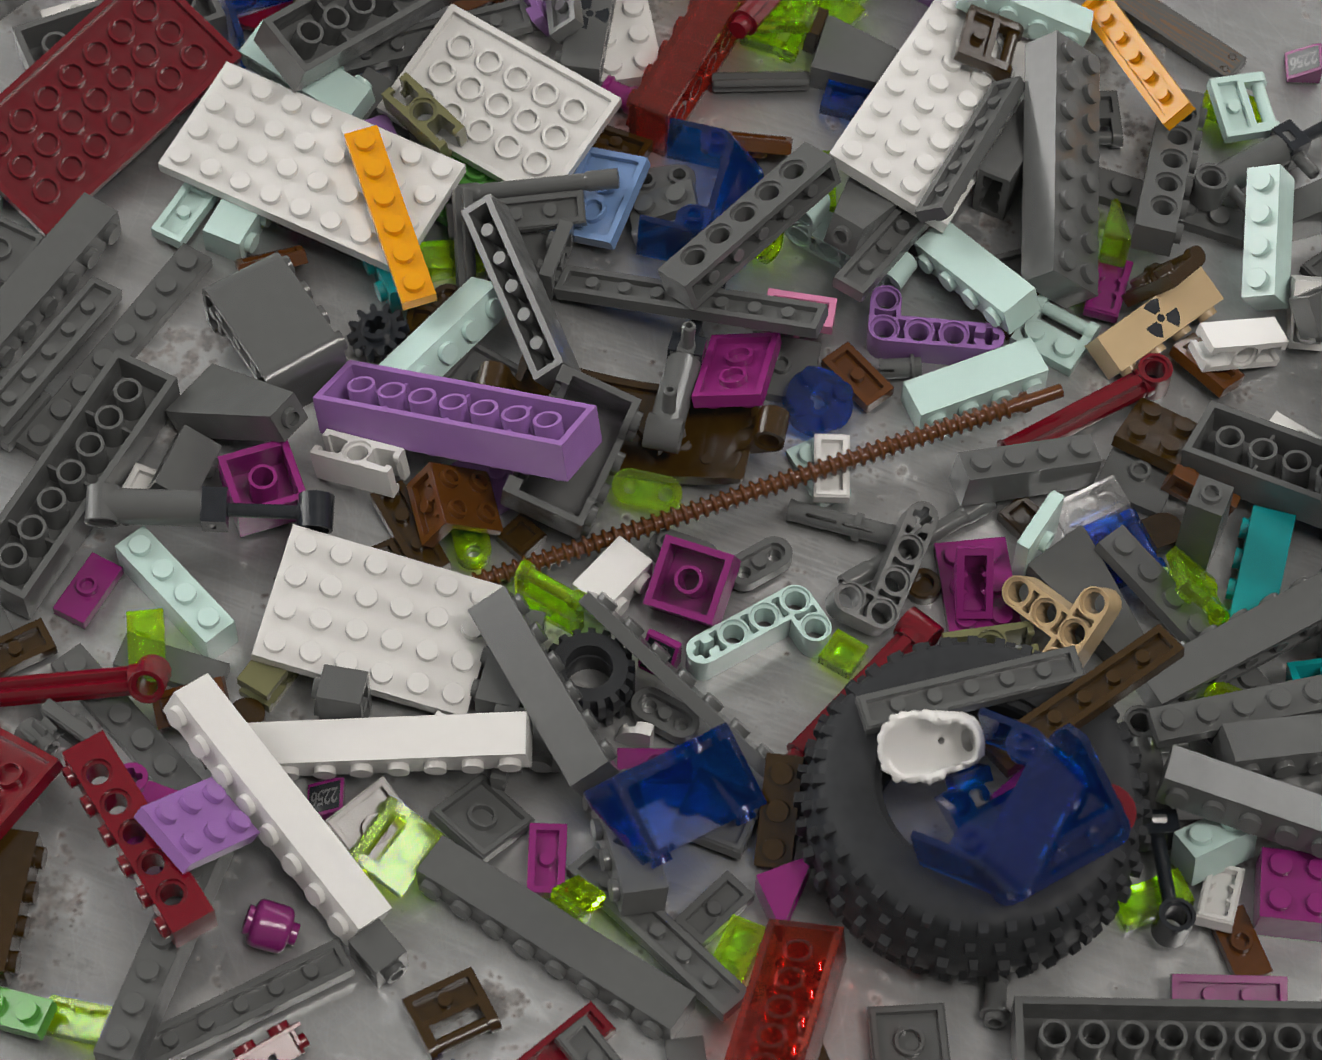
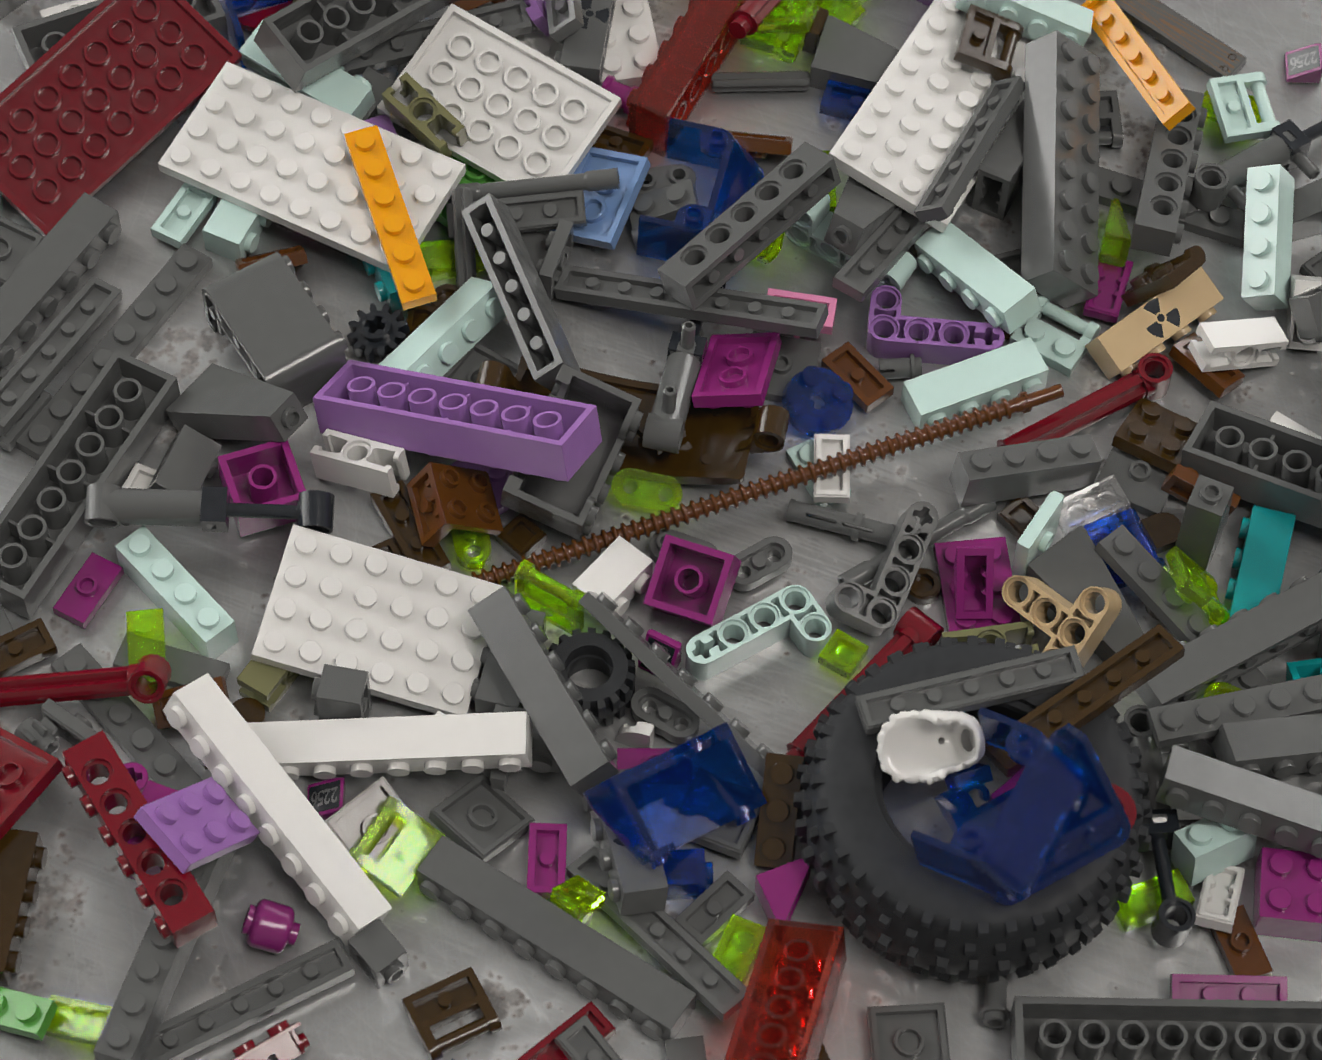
none -> clear blue brick [659,848,713,900]

